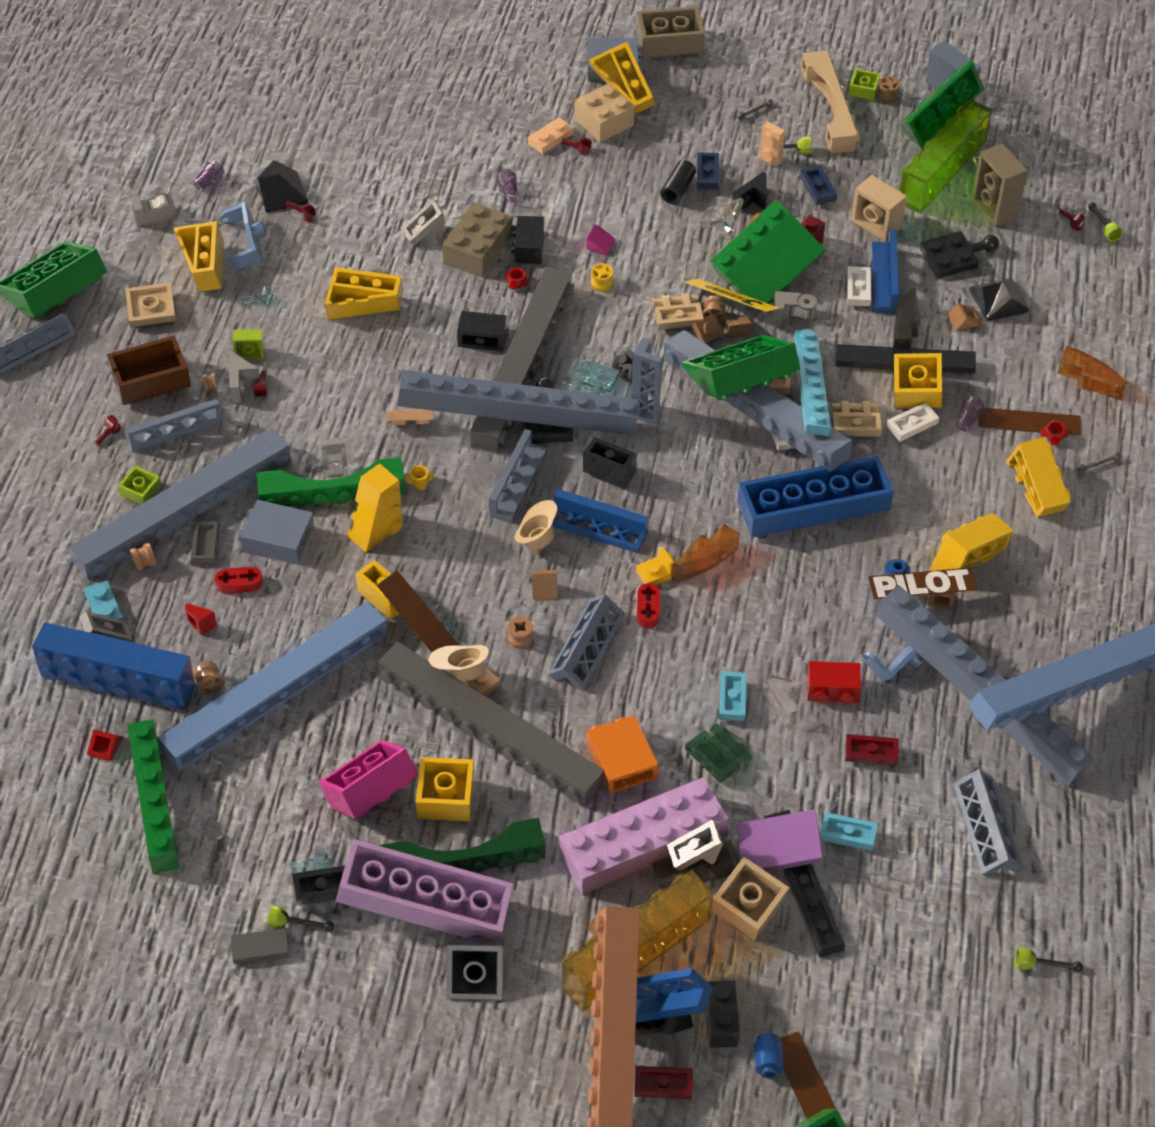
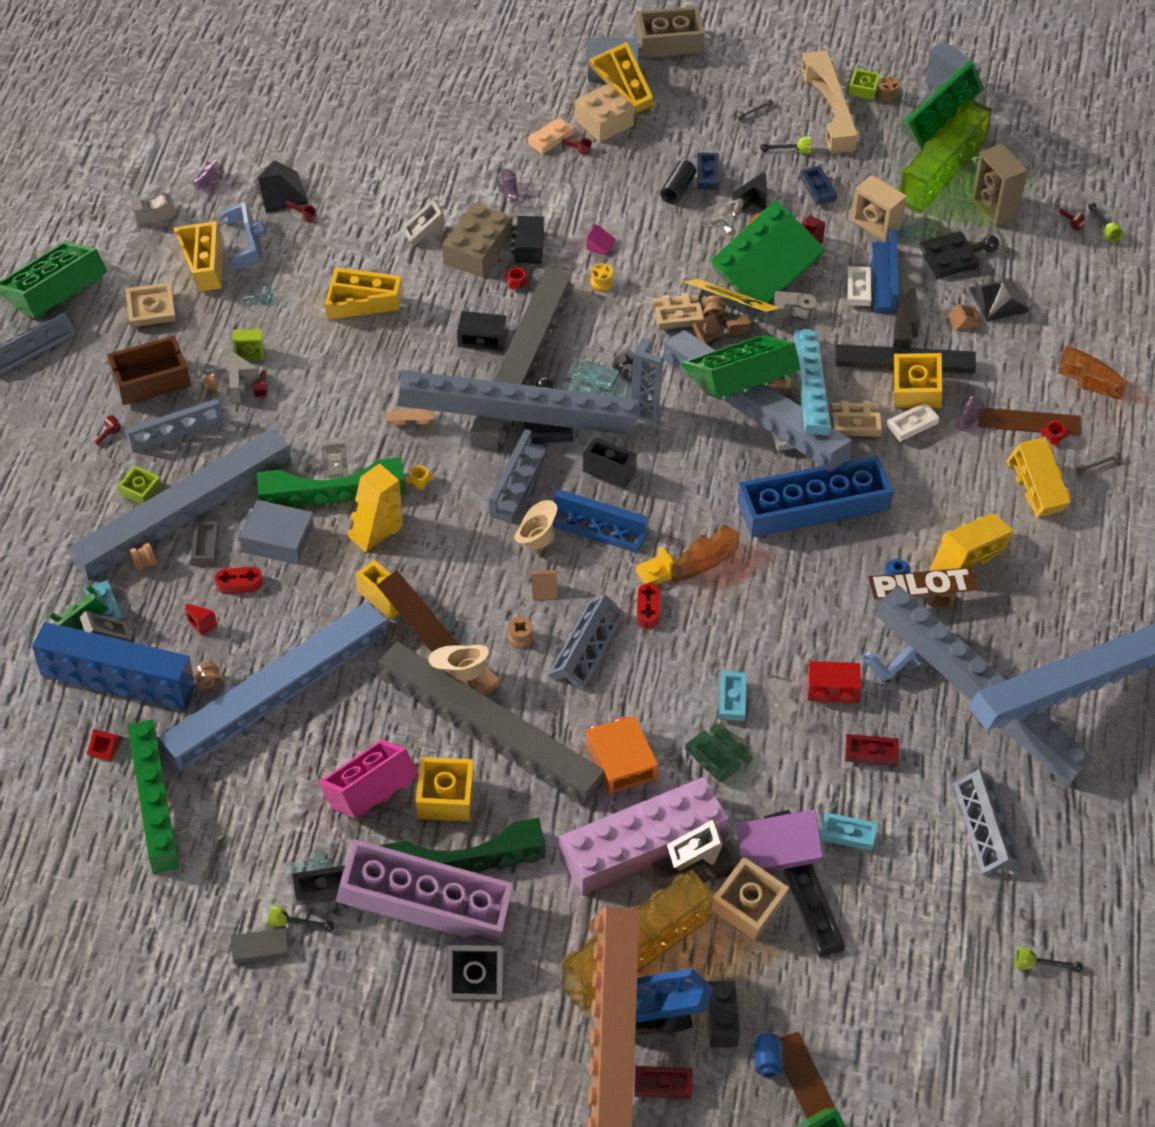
light nougat plate [759,121,785,167] -> none
none -> green hinge [49,585,109,630]

